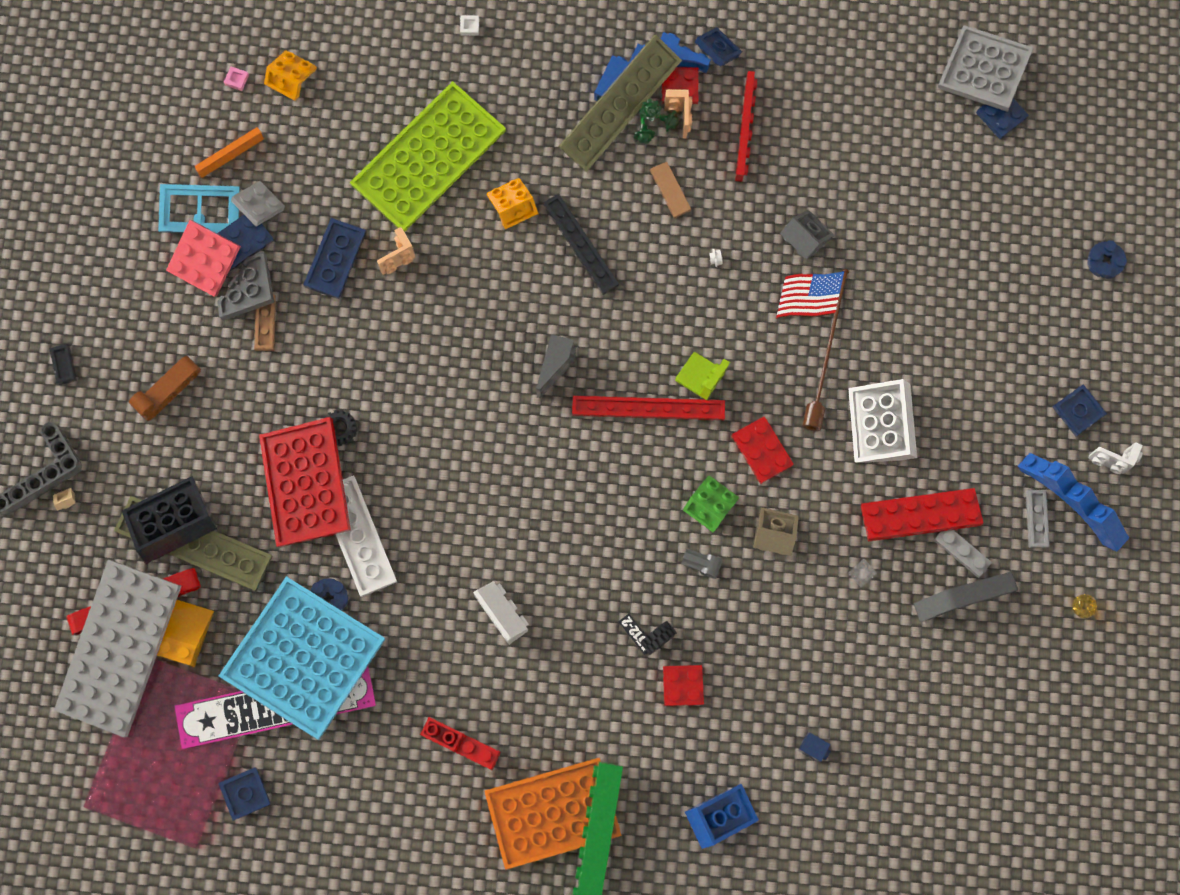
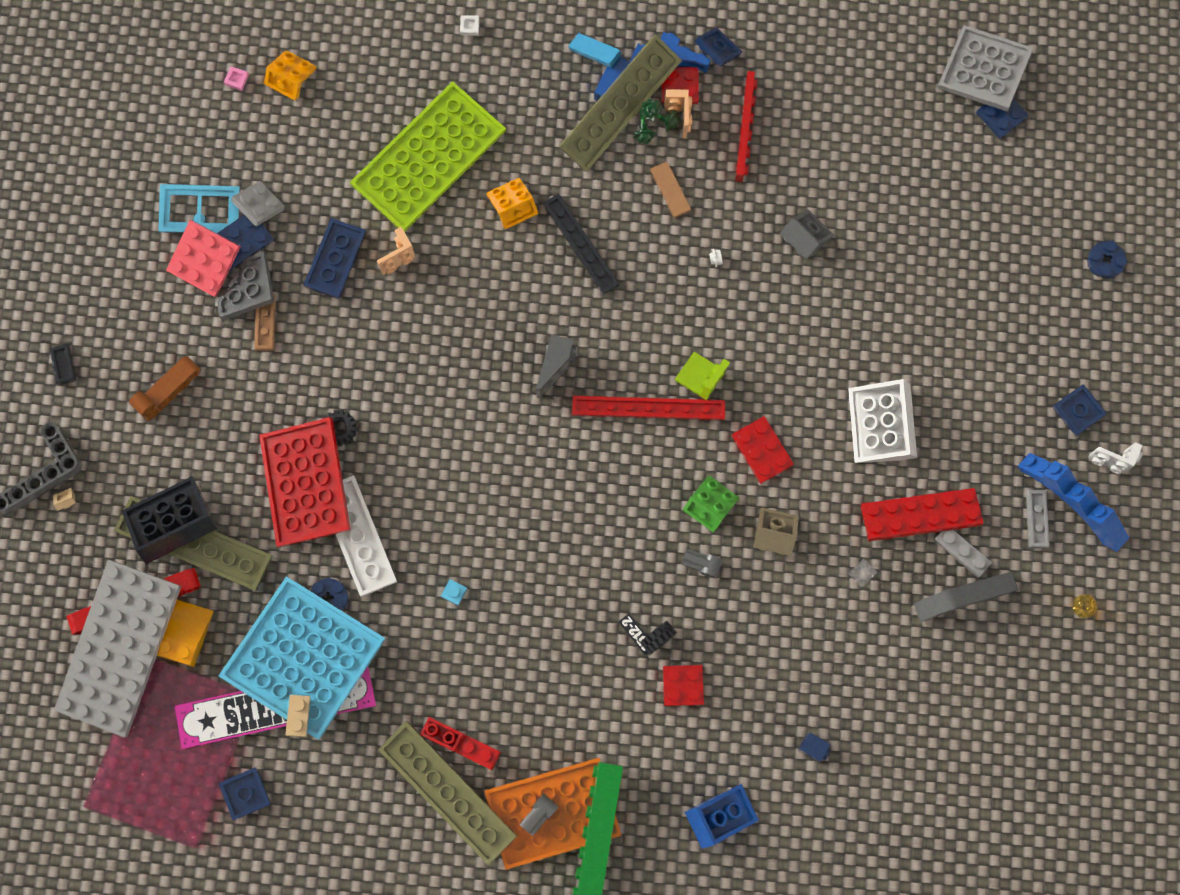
orange tile [195,127,264,178] -> none
white slope [473,581,529,645] -> none
flag [776,269,849,431] -> none
none -> tan plate [286,695,311,737]
none -> olive plate [378,721,517,865]
none -> medium azure plate [441,579,467,606]
none -> dark grey piece [520,793,559,836]
none -> dark azure tile [568,33,622,68]

